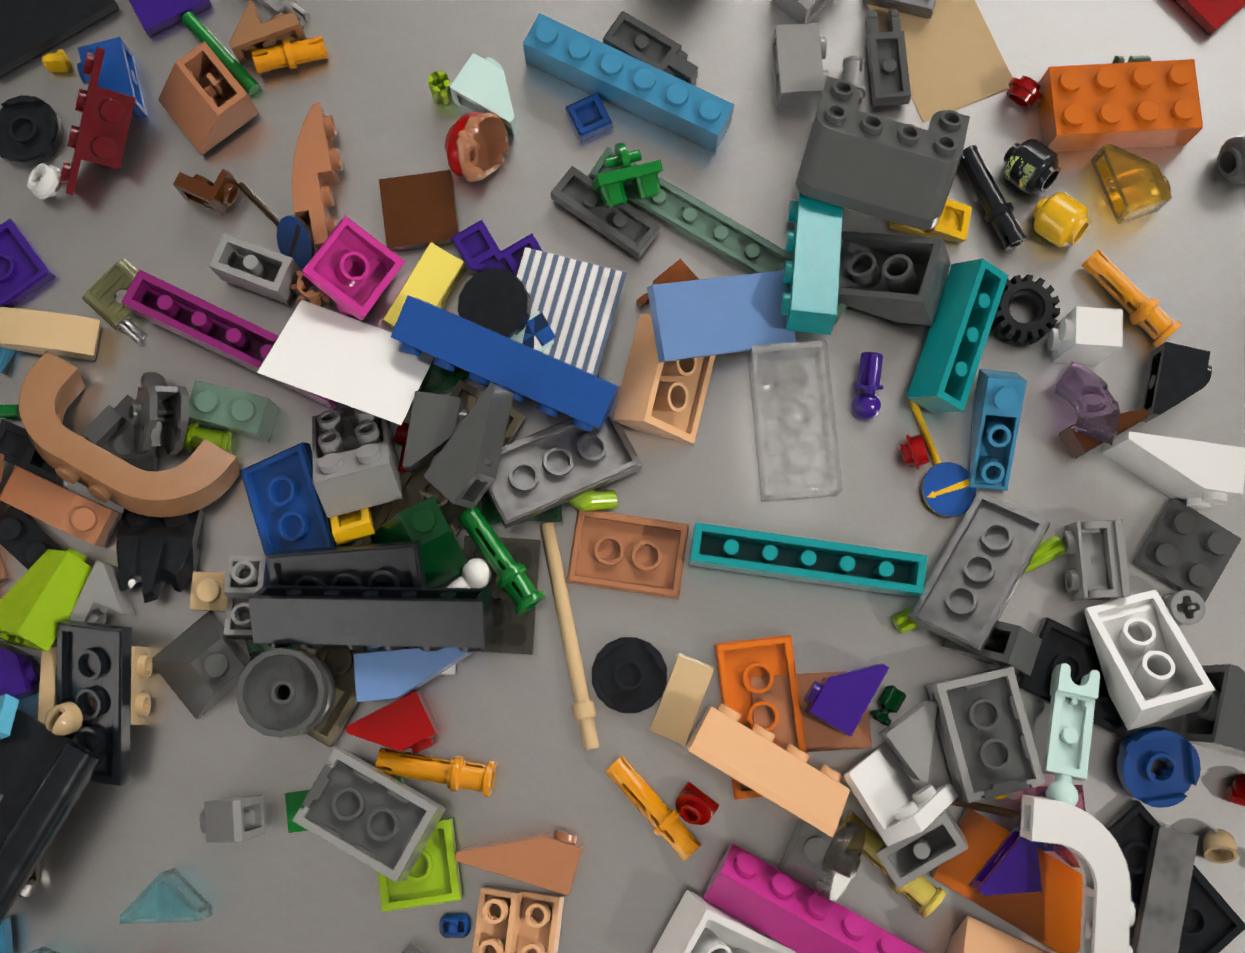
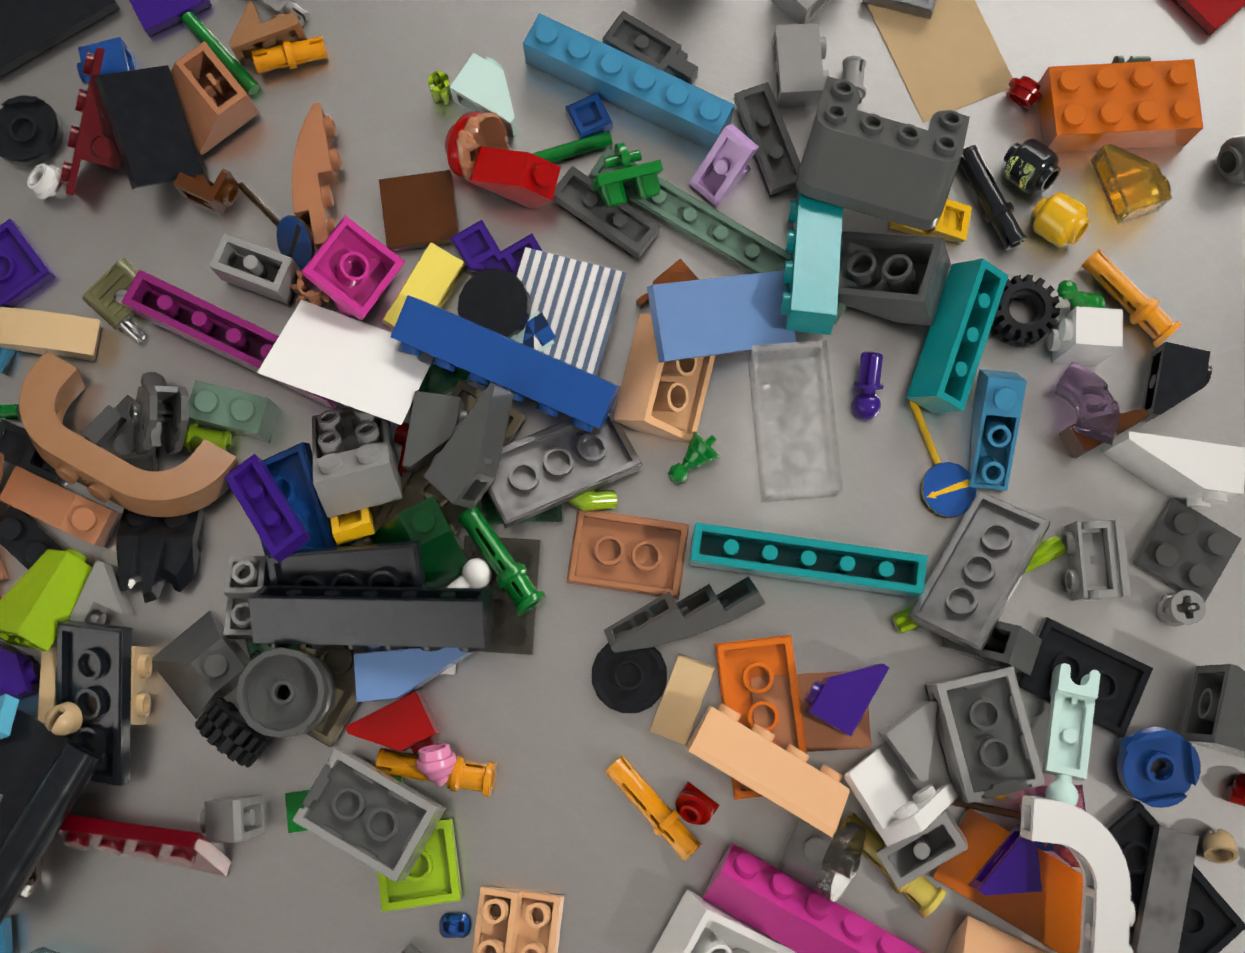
yellow rock [42,49,73,72] -> none
clear light blue slope [120,868,212,924] -> none
tan plate [189,571,228,612] -> none
nougat slope [454,829,584,896] -> none
tan bar [539,522,599,750] -> none
dark grey hinge [865,9,911,106] -> none
dark green piece [869,685,907,727] -> none
red plate [900,434,930,470] -> none
white slope [1084,590,1215,730] -> none
none -> dark red wing [58,815,232,876]
none -> black tile [94,65,204,190]
none -> black tyre [195,697,272,768]
none -> dark purple plate [225,454,311,563]
none -> bright pink plate [416,743,456,787]
none -> red slope [469,146,561,209]
none -> green bar [532,131,613,163]
none -> dark grey slope [604,576,766,653]
none -> green piece [668,431,720,484]
none -> lavender slope [689,124,759,206]
none -> dark grey plate [733,82,801,195]
none -> green piece [1057,280,1105,311]

